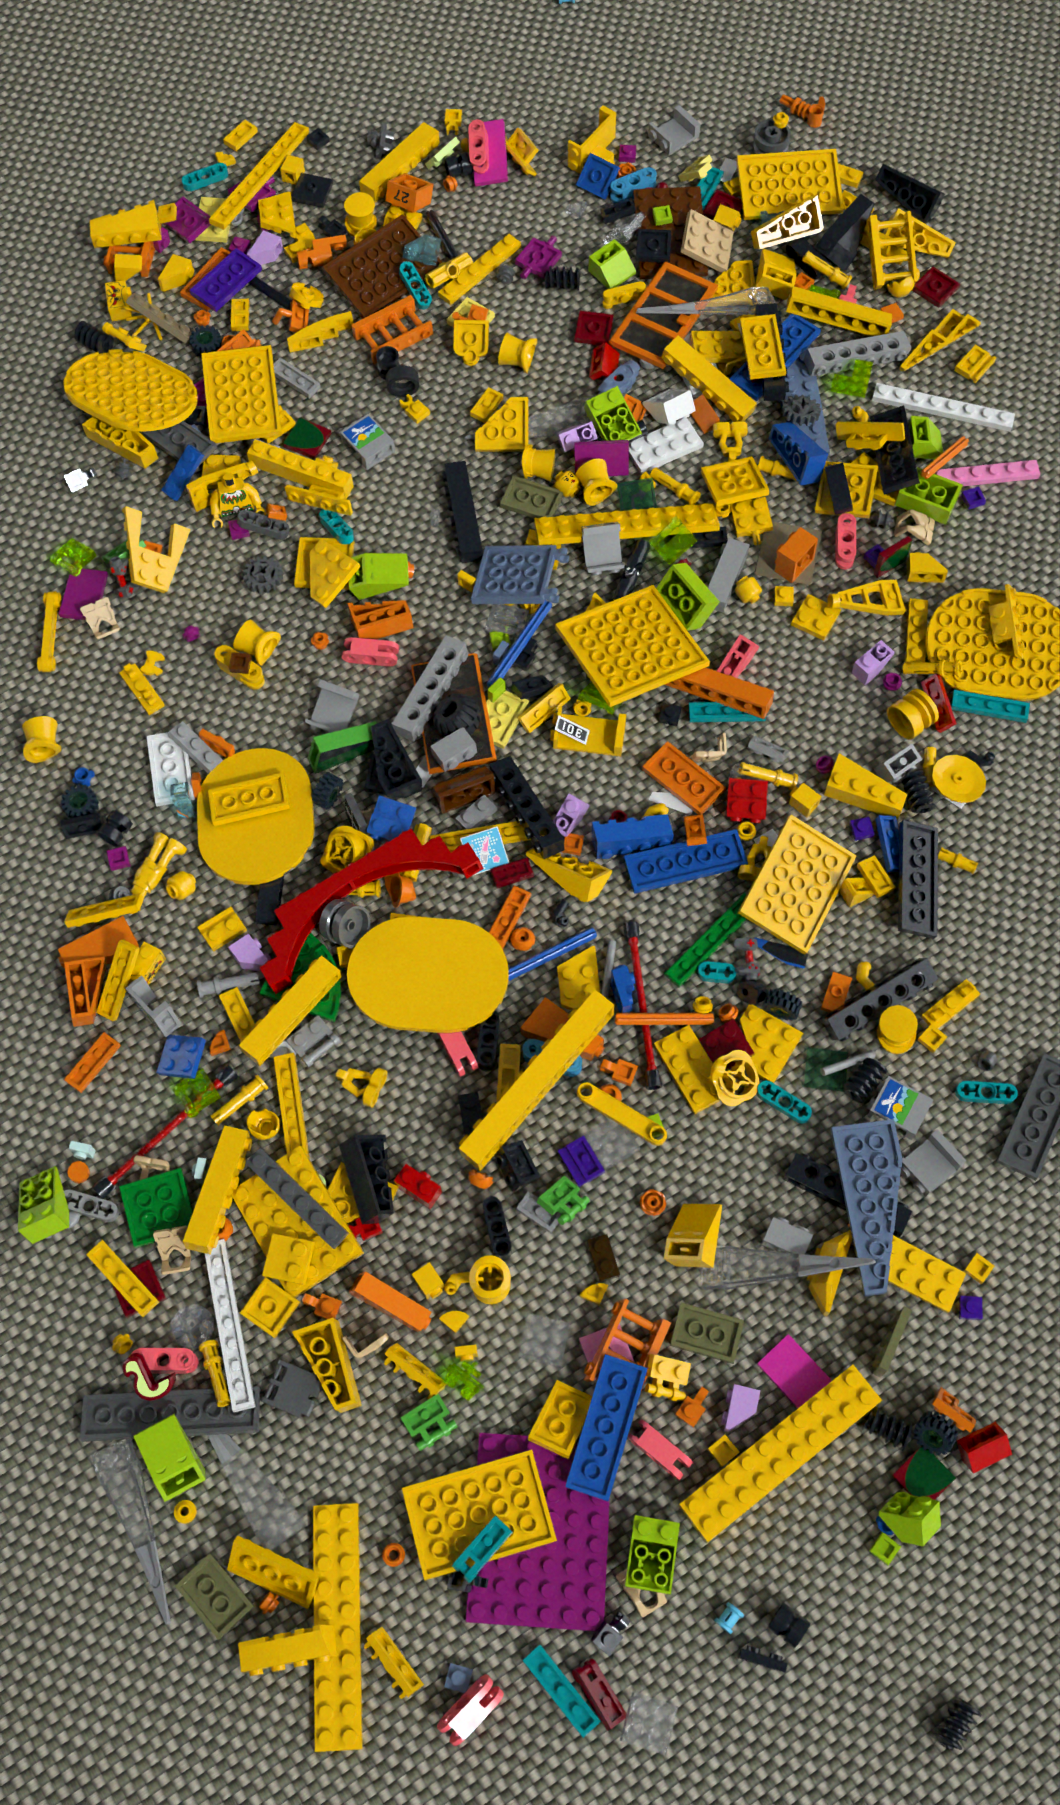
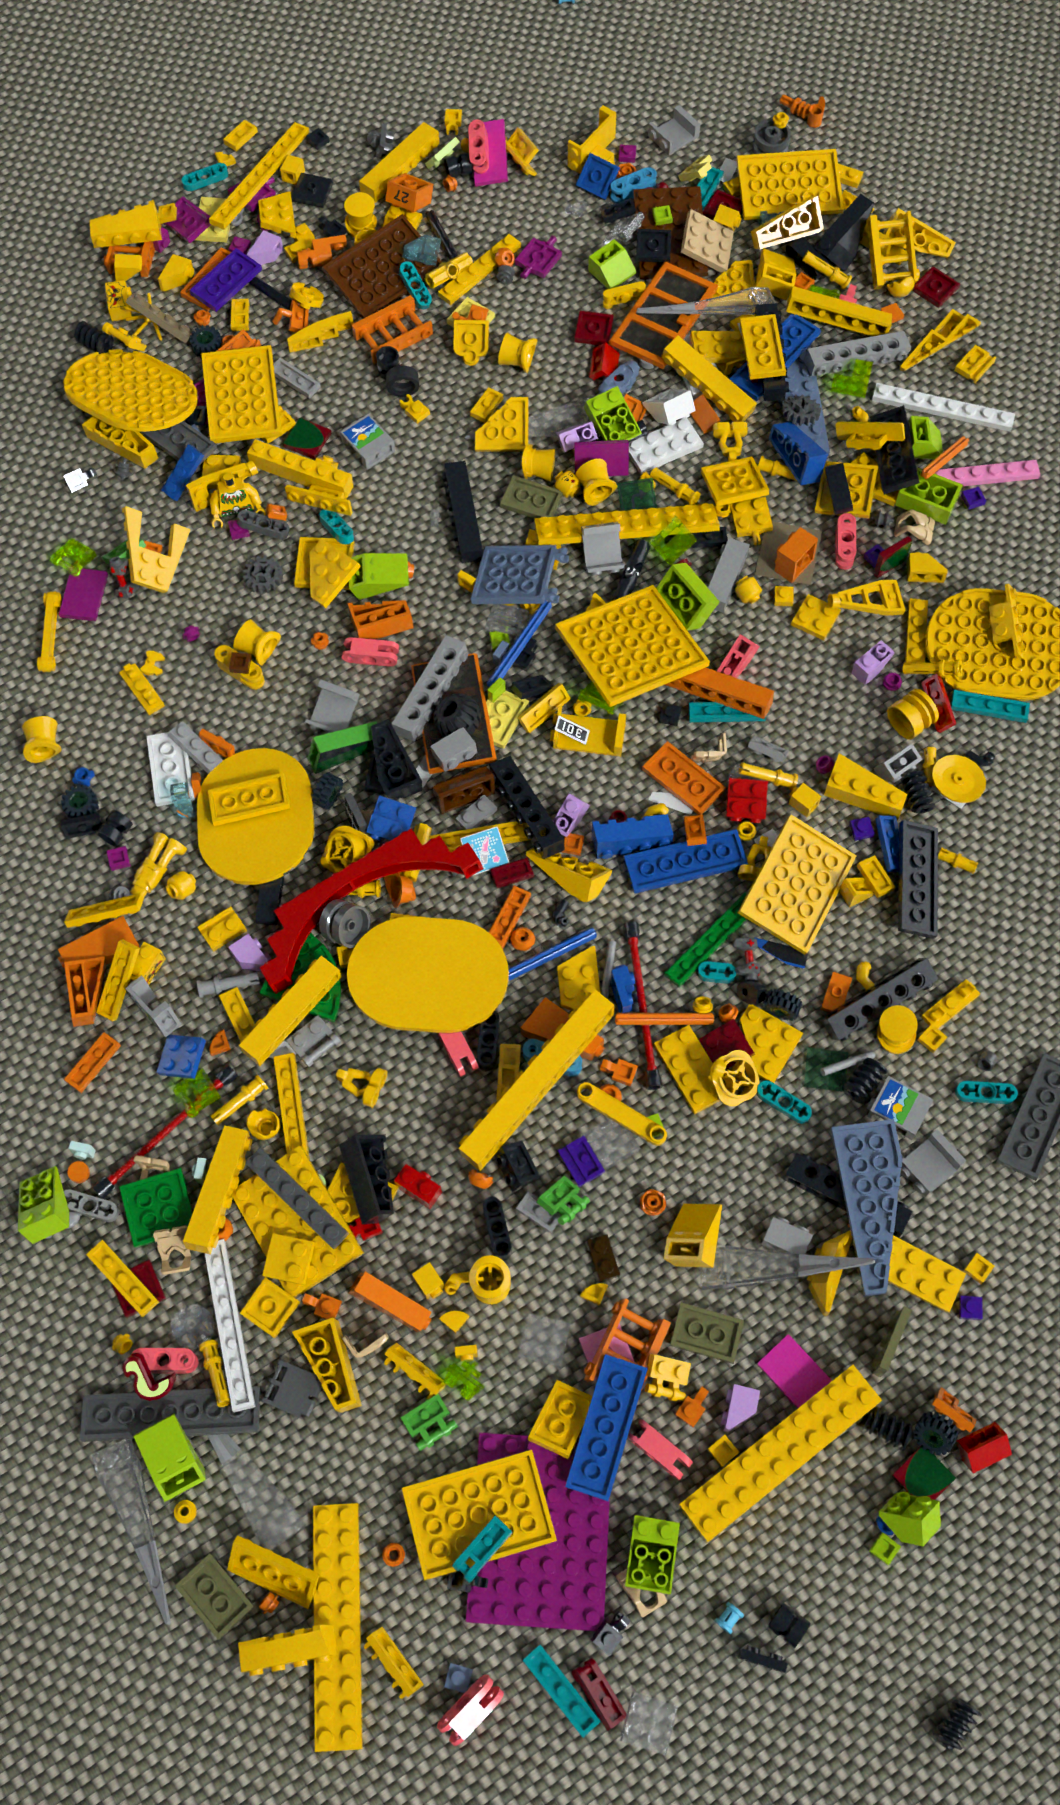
tan piece [80,597,120,639] -> none
black plate [458,1092,483,1136] -> none
black piece [545,265,580,290] -> none
black wedge [875,164,945,224] -> none
none -> orange plate [495,248,515,267]

